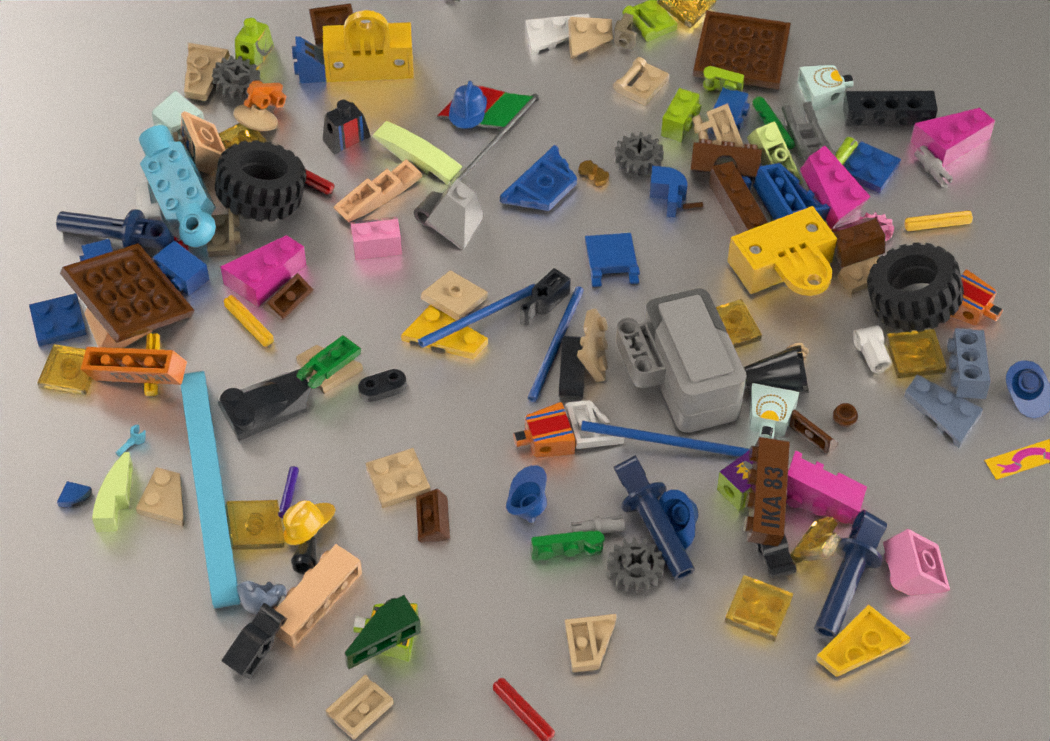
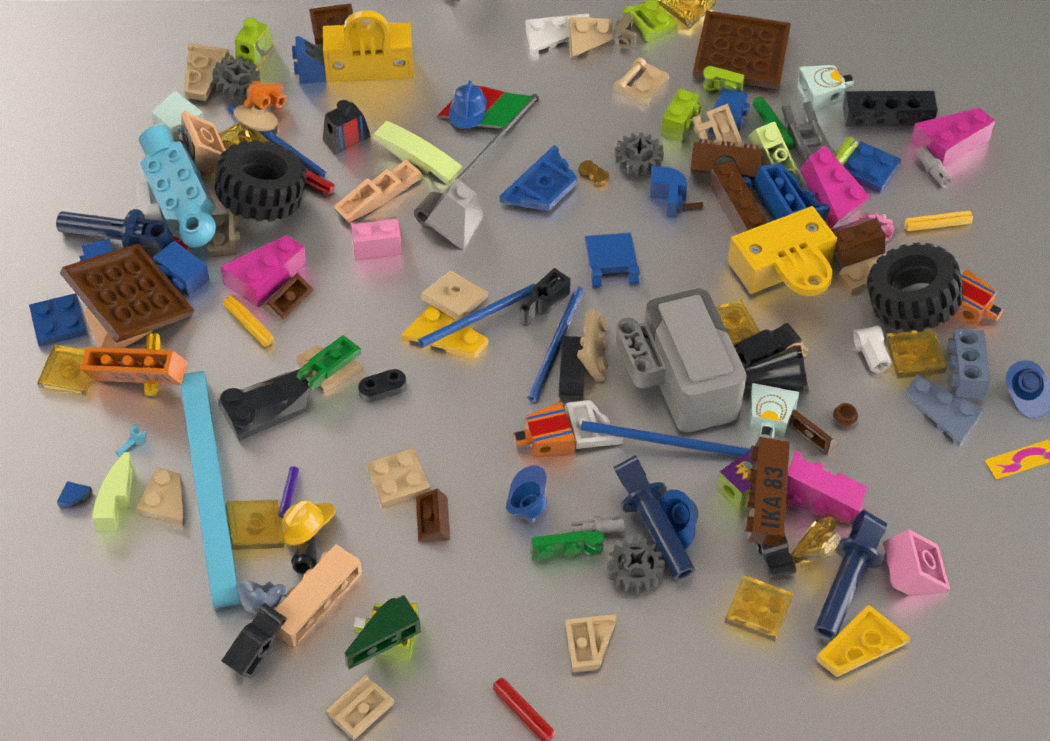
none -> blue piece [228,104,327,178]
none -> black piece [736,323,802,367]

